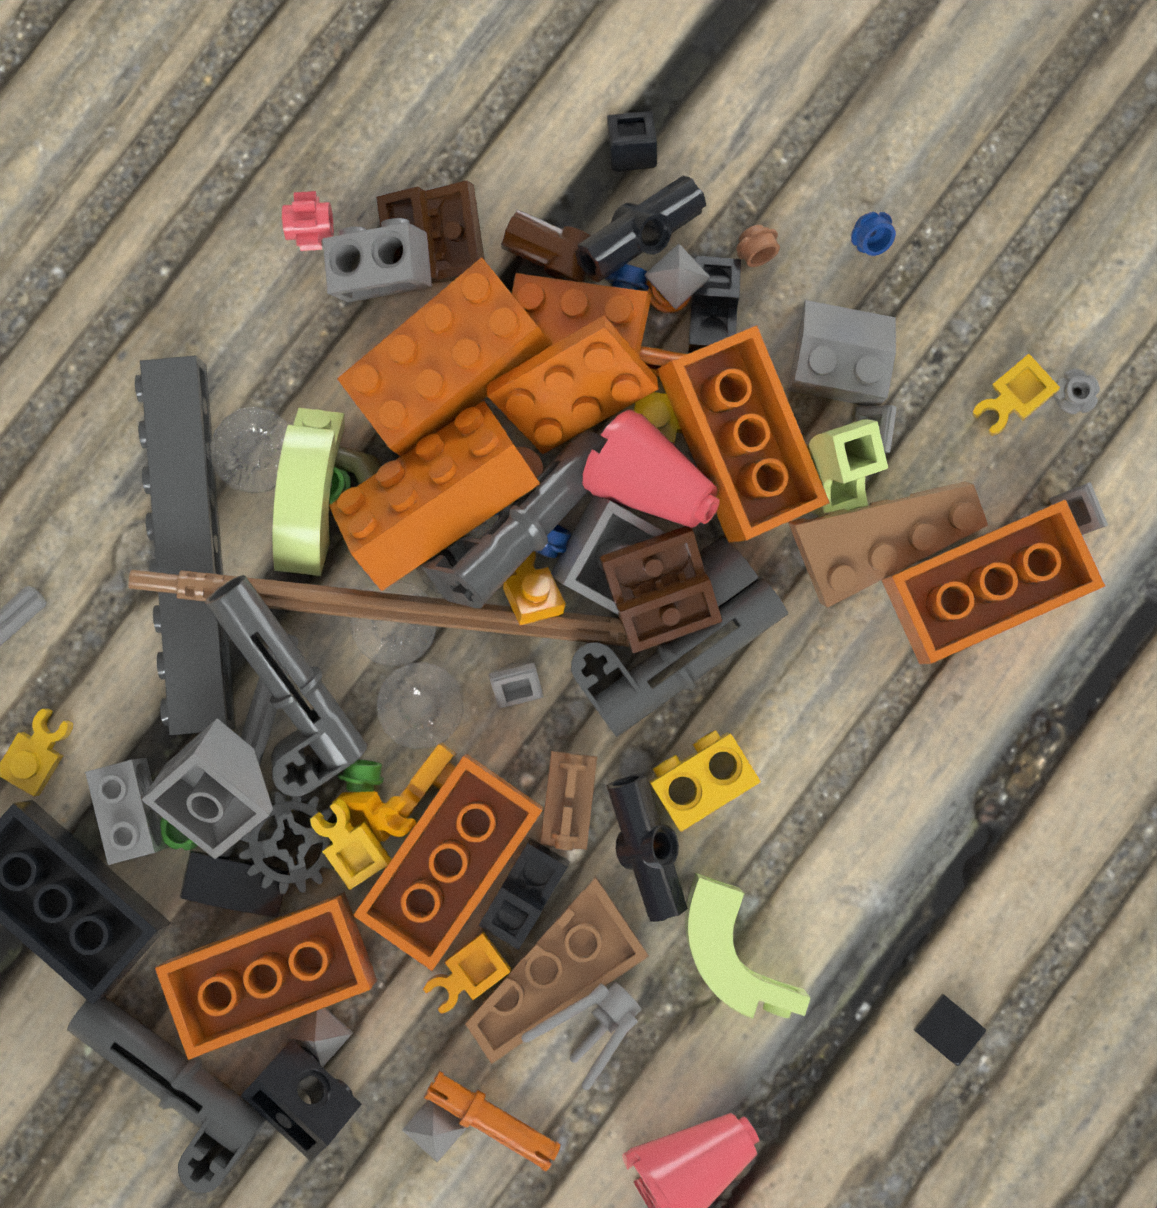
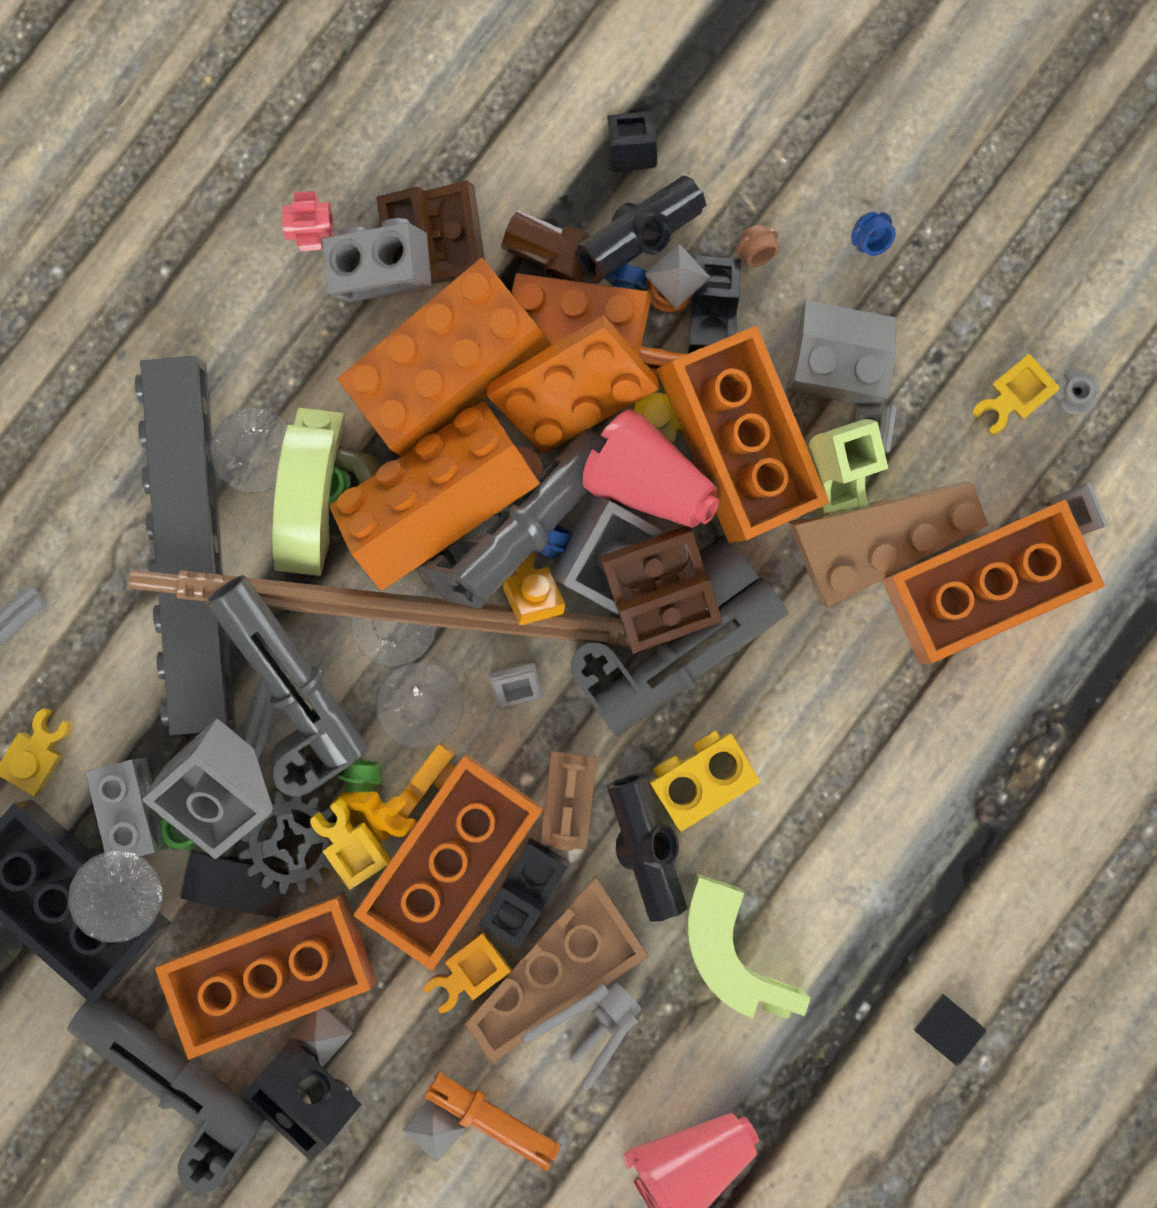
none -> clear wheel [68,851,163,943]

